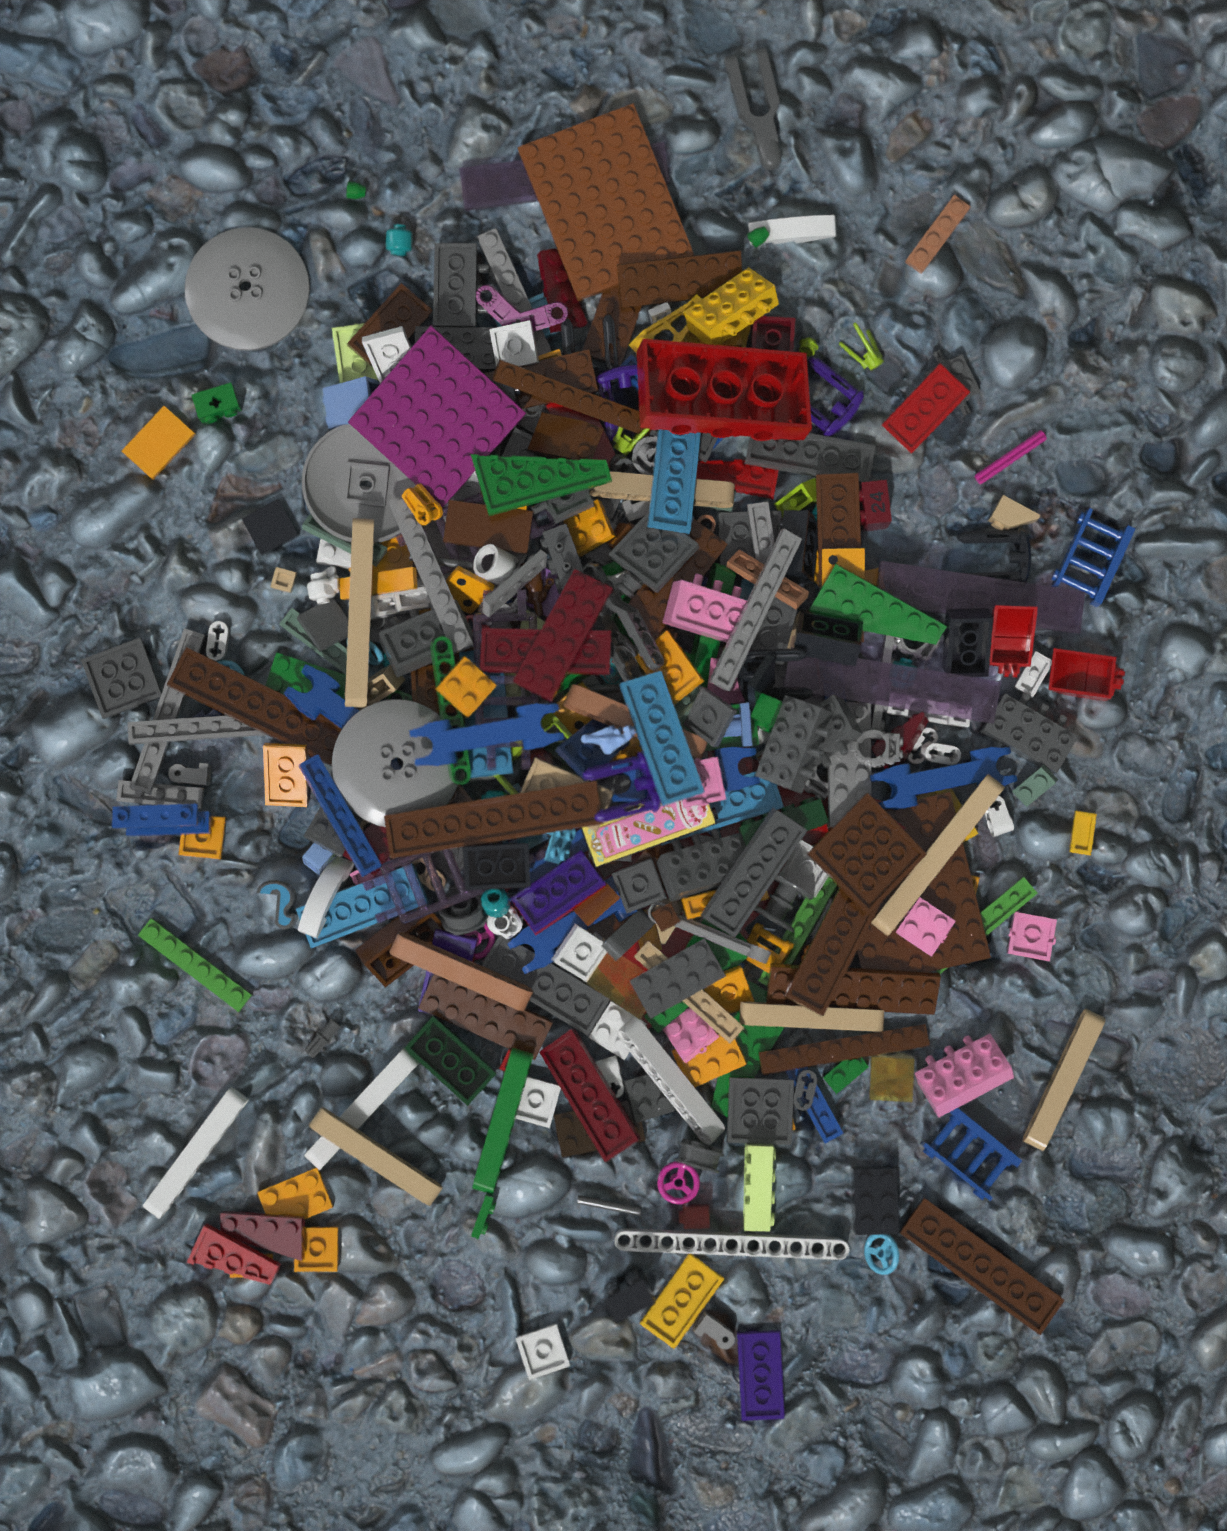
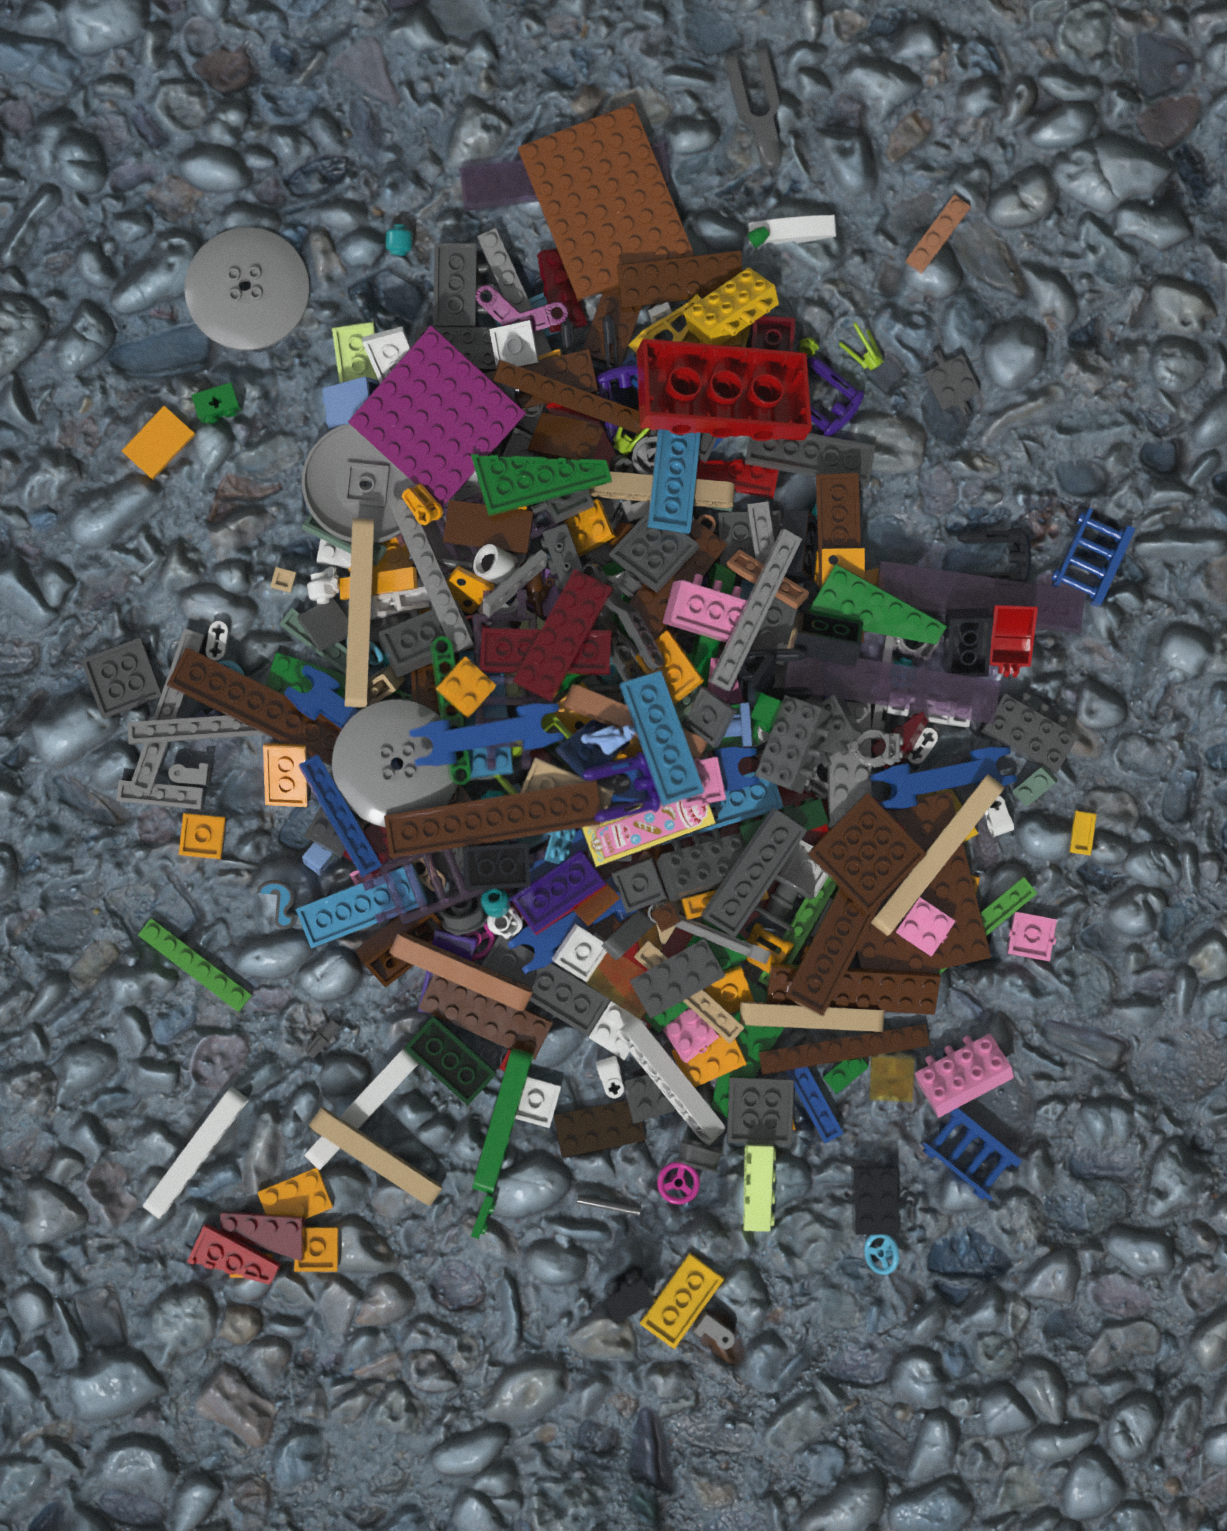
blue fence [112,804,212,836] -> none
black tile [242,499,299,556] -> none
white slope [298,855,355,938] -> none
green hose [346,181,366,199] -> none
reddish brown plate [347,283,433,368] -> none
white plate [516,1323,570,1380] -> none
dark red plate [539,1028,641,1162] -> none
white beam [614,1228,849,1260] -> none
clear red brick [679,1204,710,1229] -> none
dark purple tile [737,1330,785,1421] -> none
lime slope [774,478,816,517] -> none
dark grey beam [793,1069,817,1110] -> none
dark red brick [859,480,892,532] -> none
red tile [882,363,971,454] -> none
reddish brown plate [899,1197,1065,1335] -> none
white beam [921,742,961,765] -> none
dark pink axle [974,430,1047,484] -> none
tan slope [988,495,1040,531] -> none
white plate [1013,651,1052,698] -> none
tan beam [1023,1008,1105,1151] -> none
red piece [1048,648,1125,701] -> none

